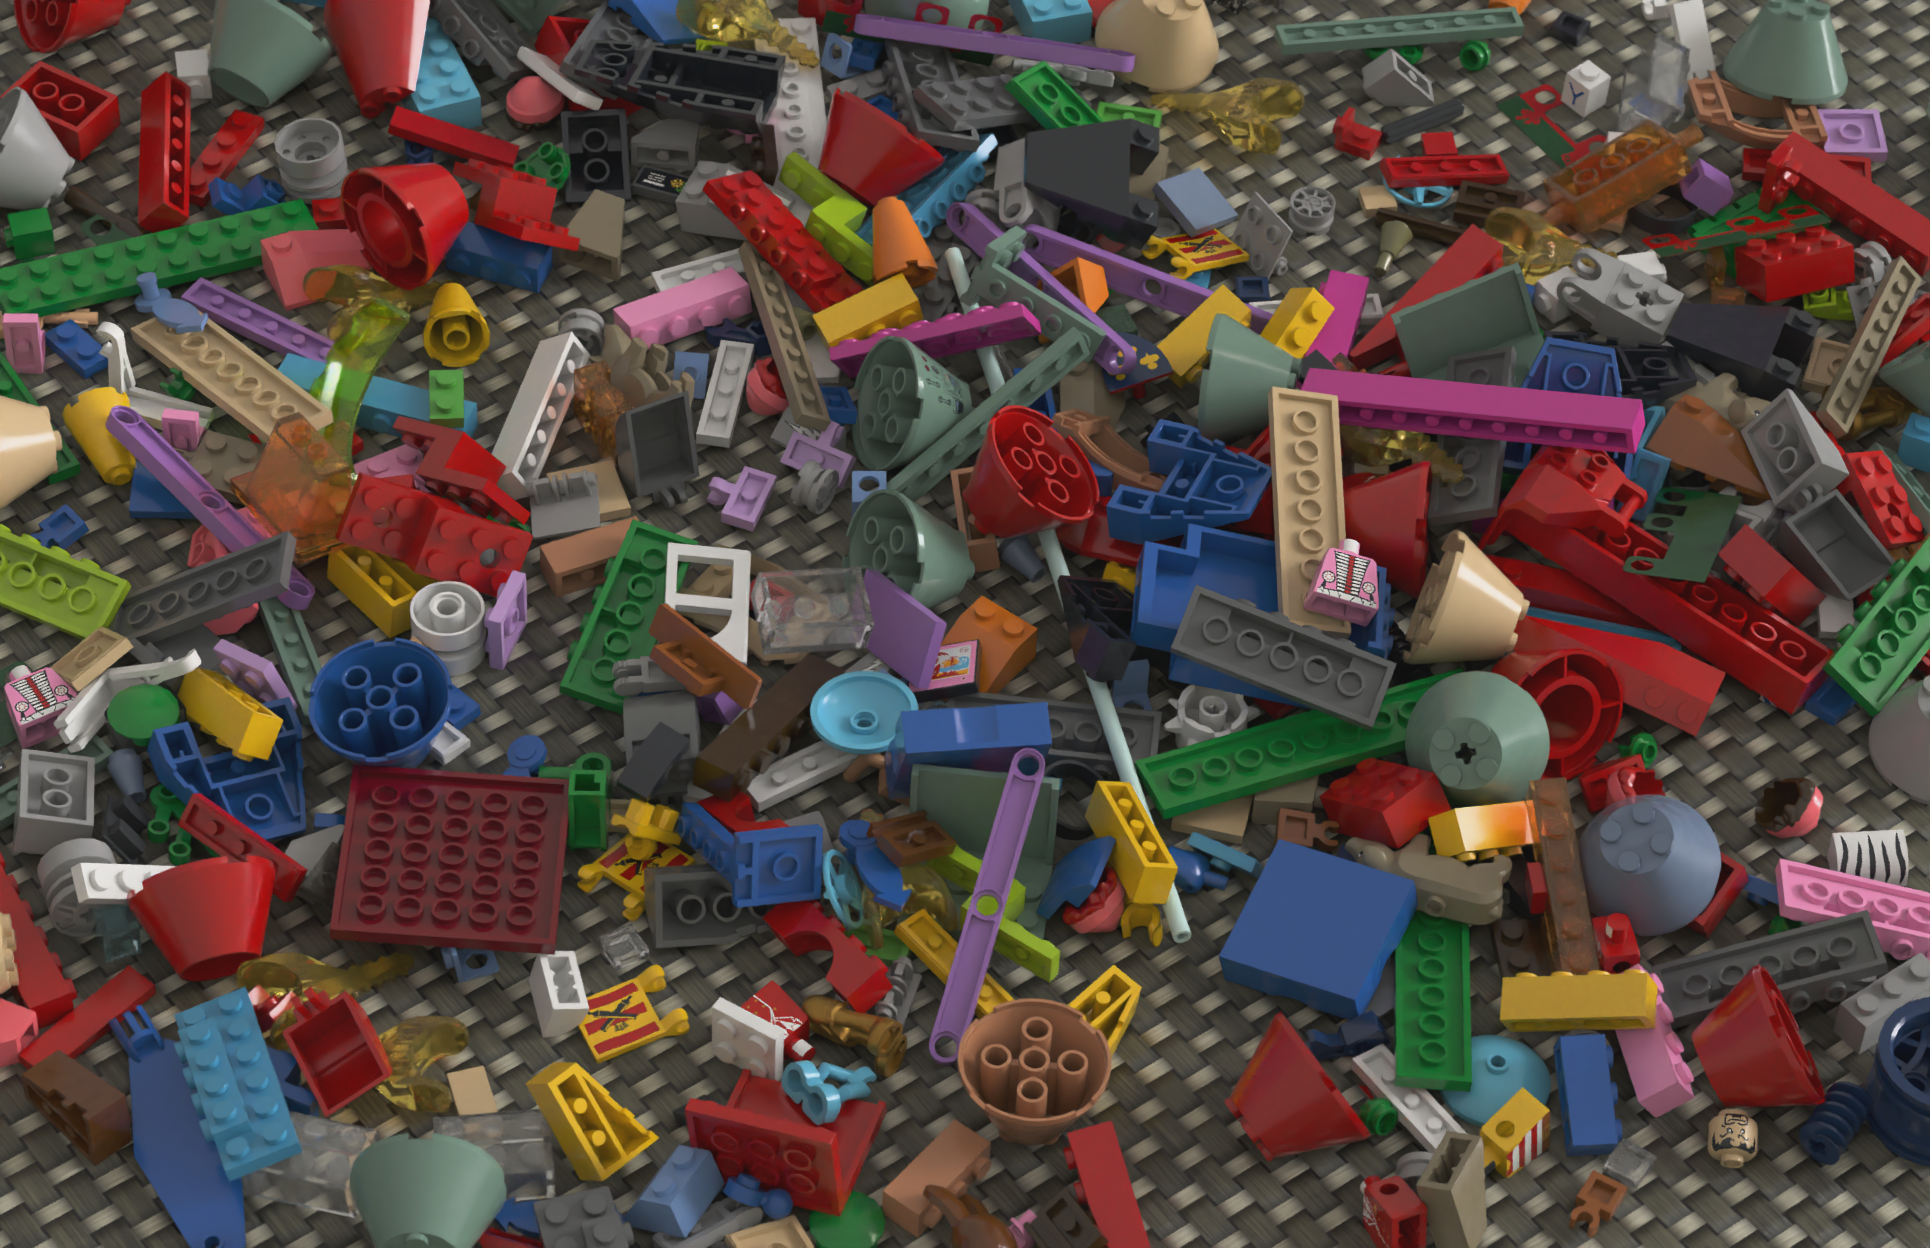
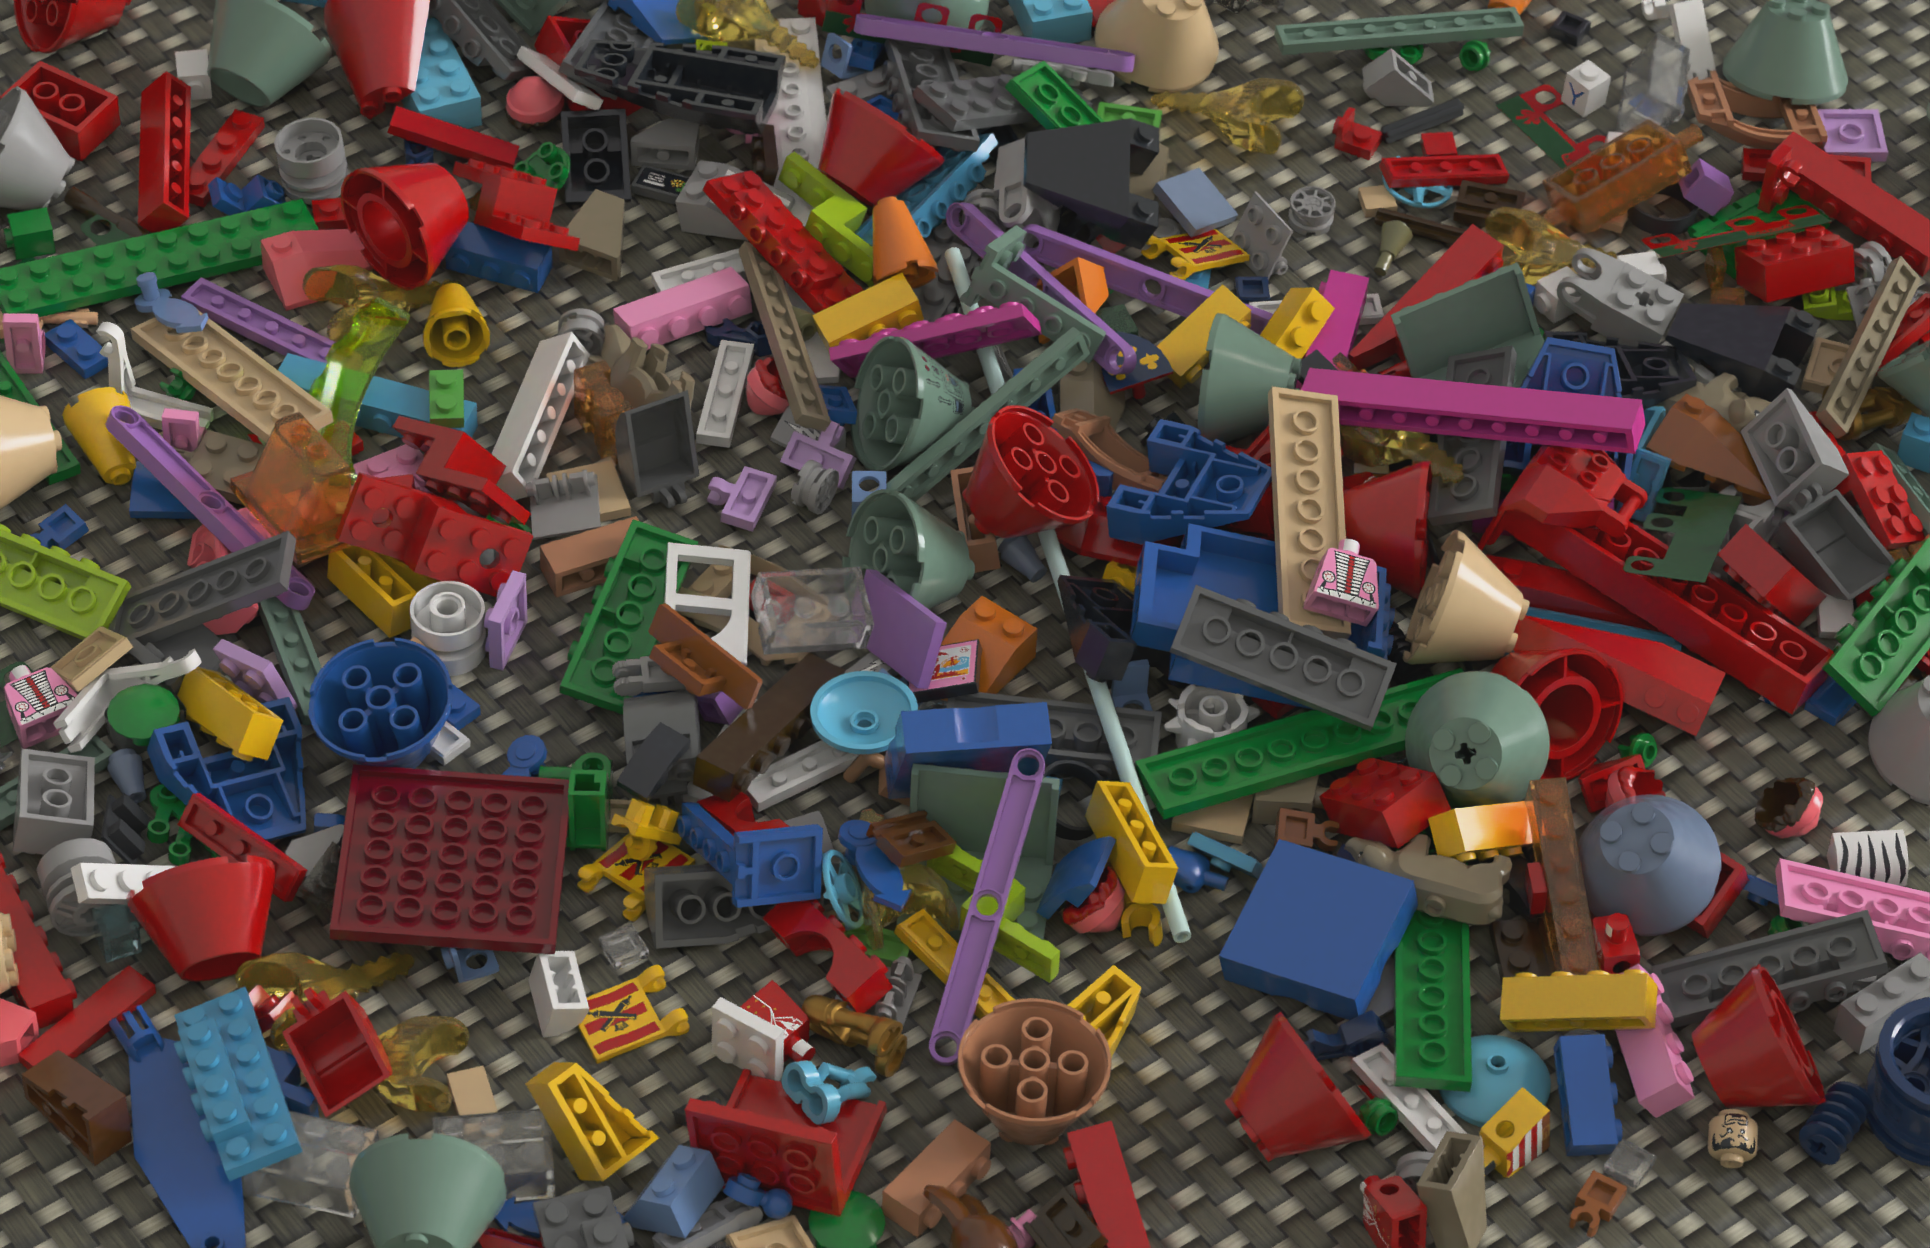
medium blue bracket [673,351,711,399] -> none

